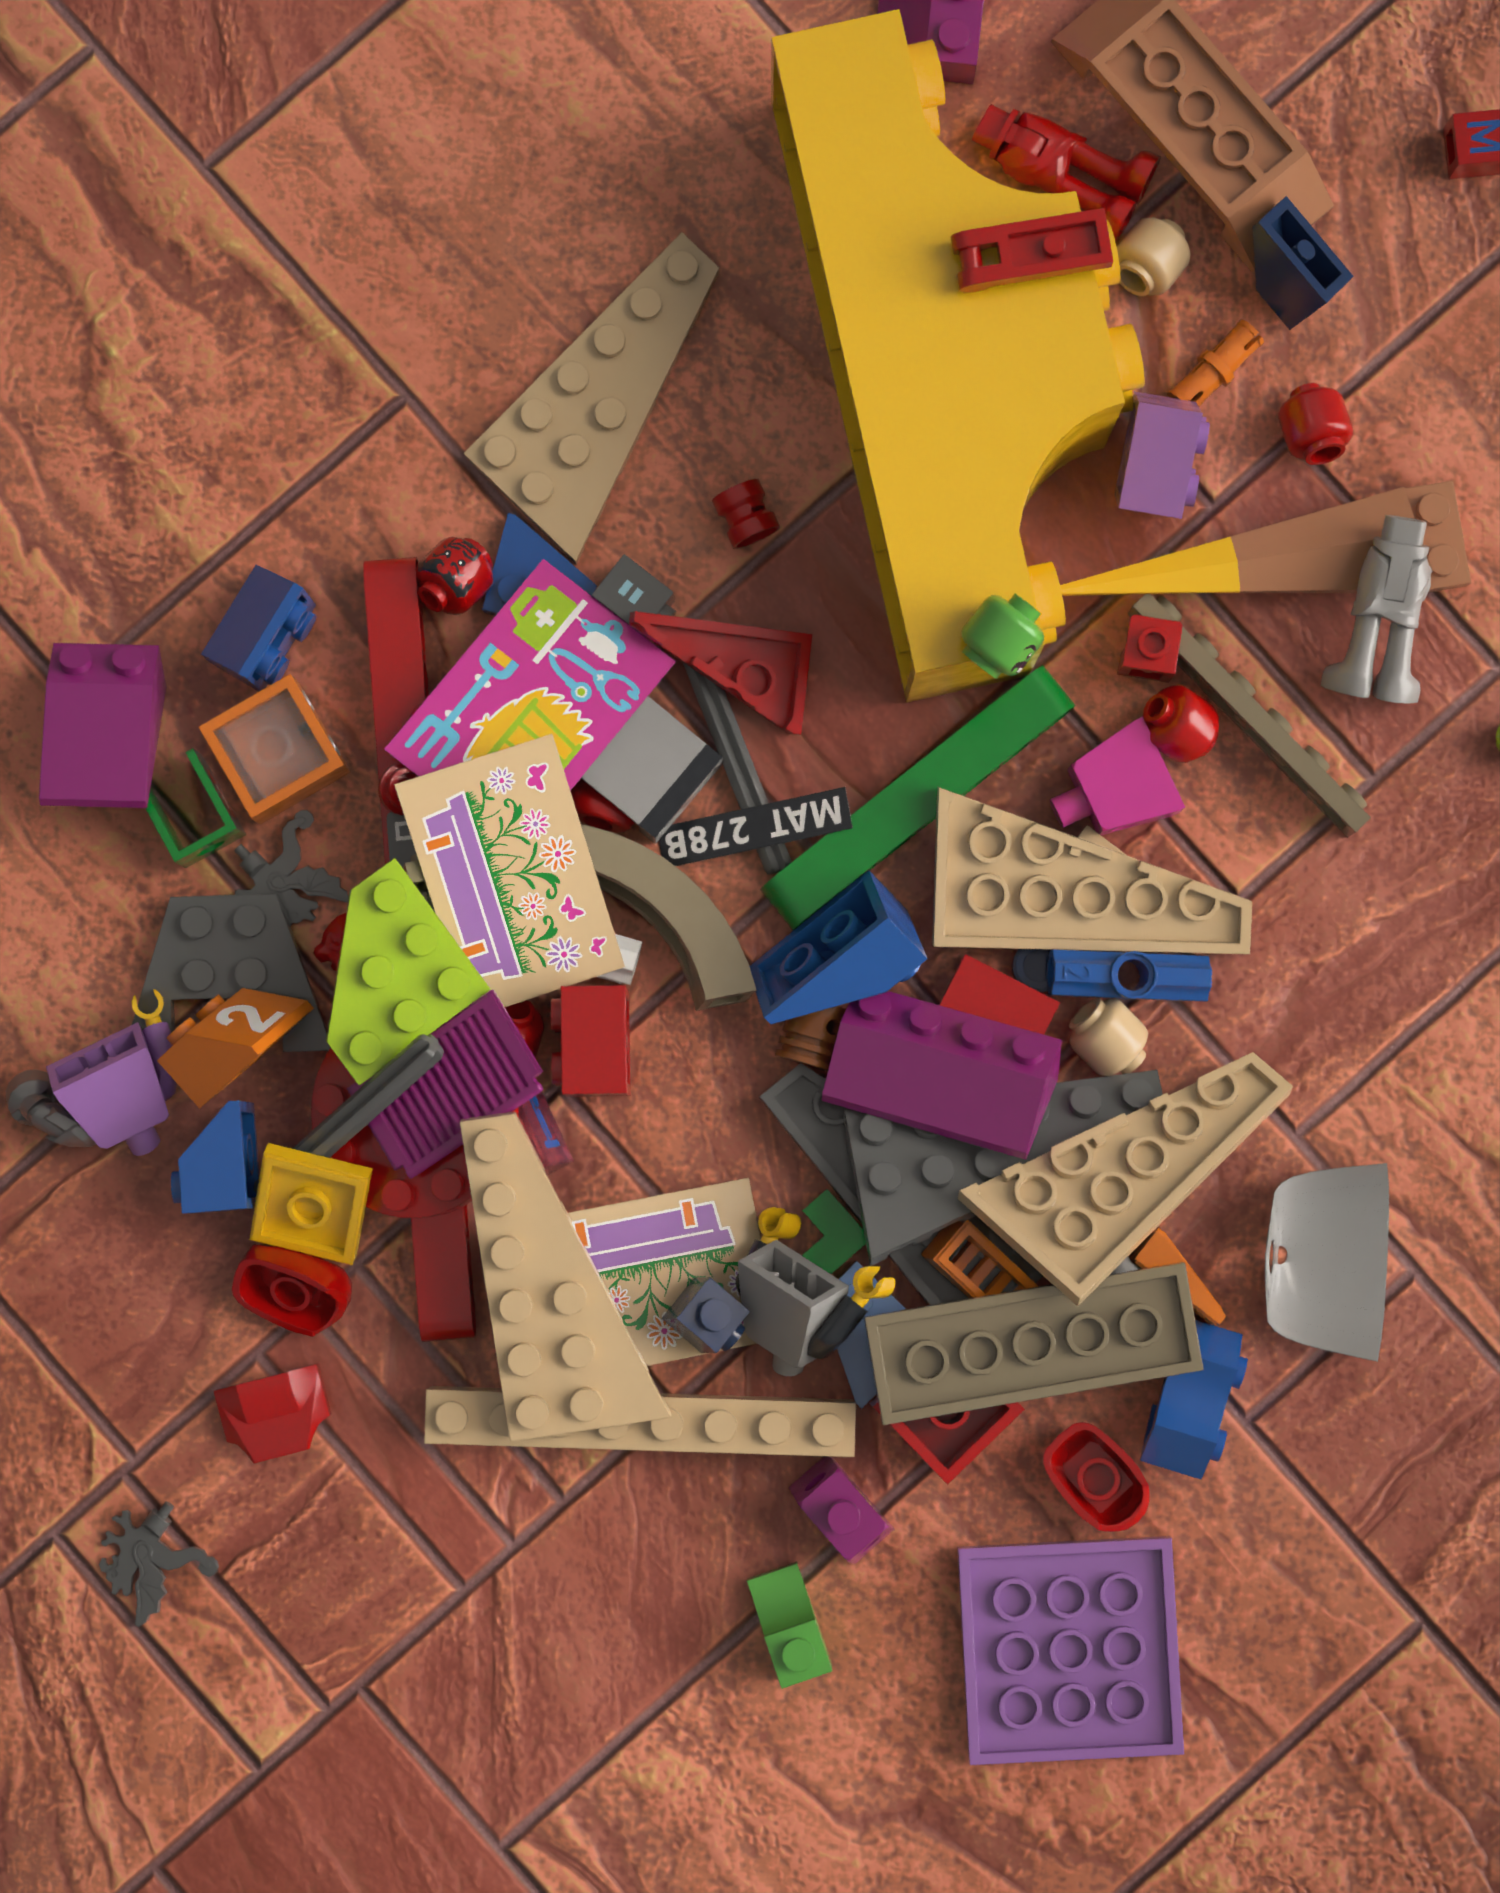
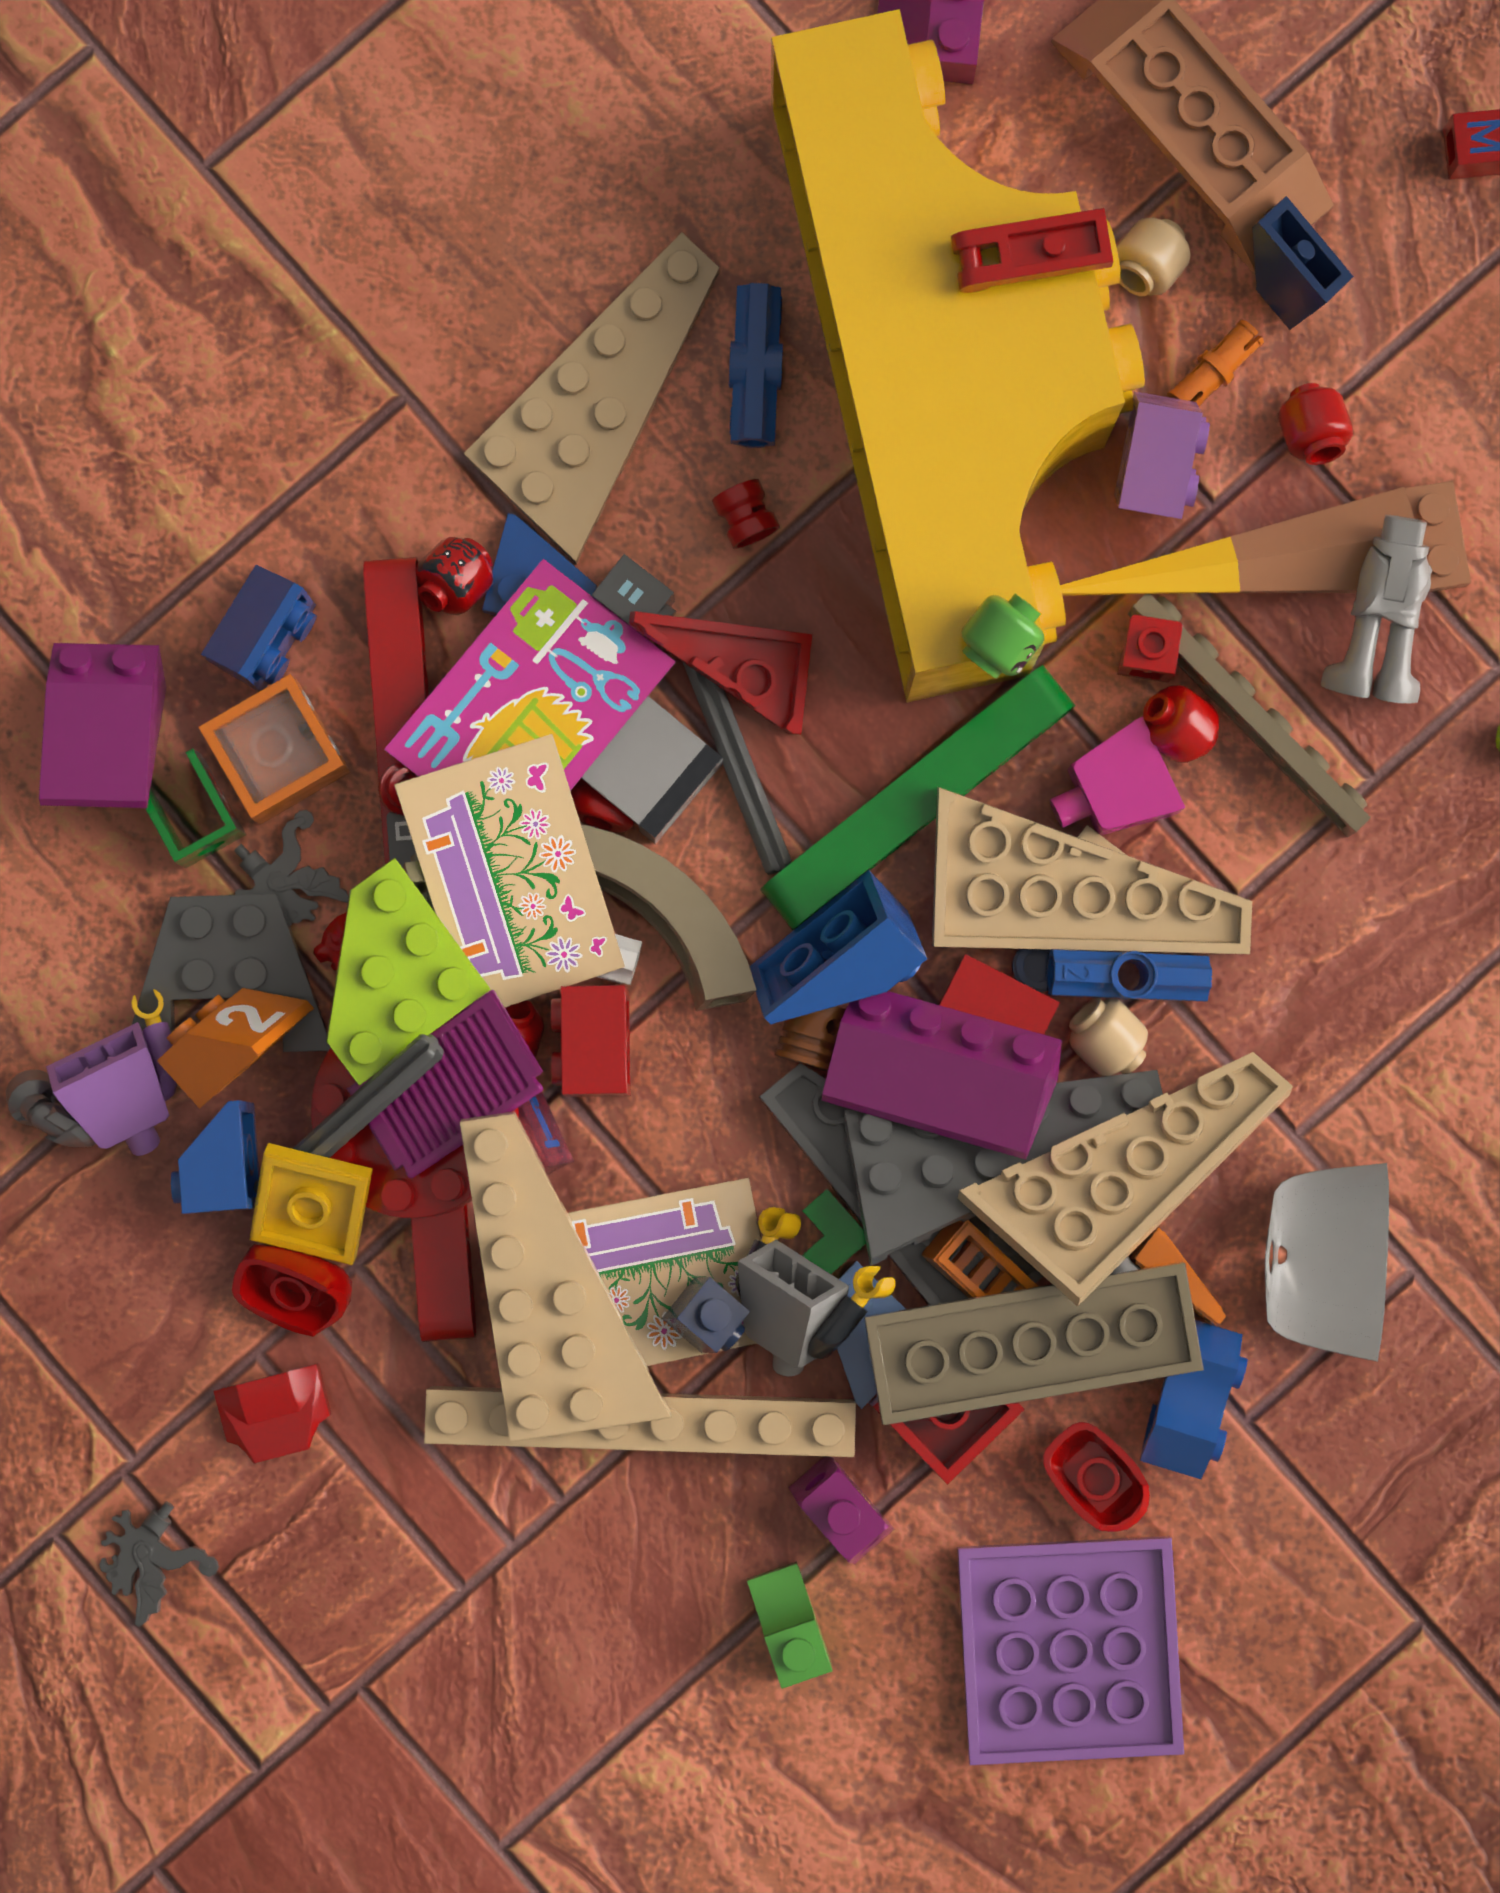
black sticker [659,787,853,866] -> none
red piece [972,104,1161,243] -> none
none -> blue piece [729,283,783,448]

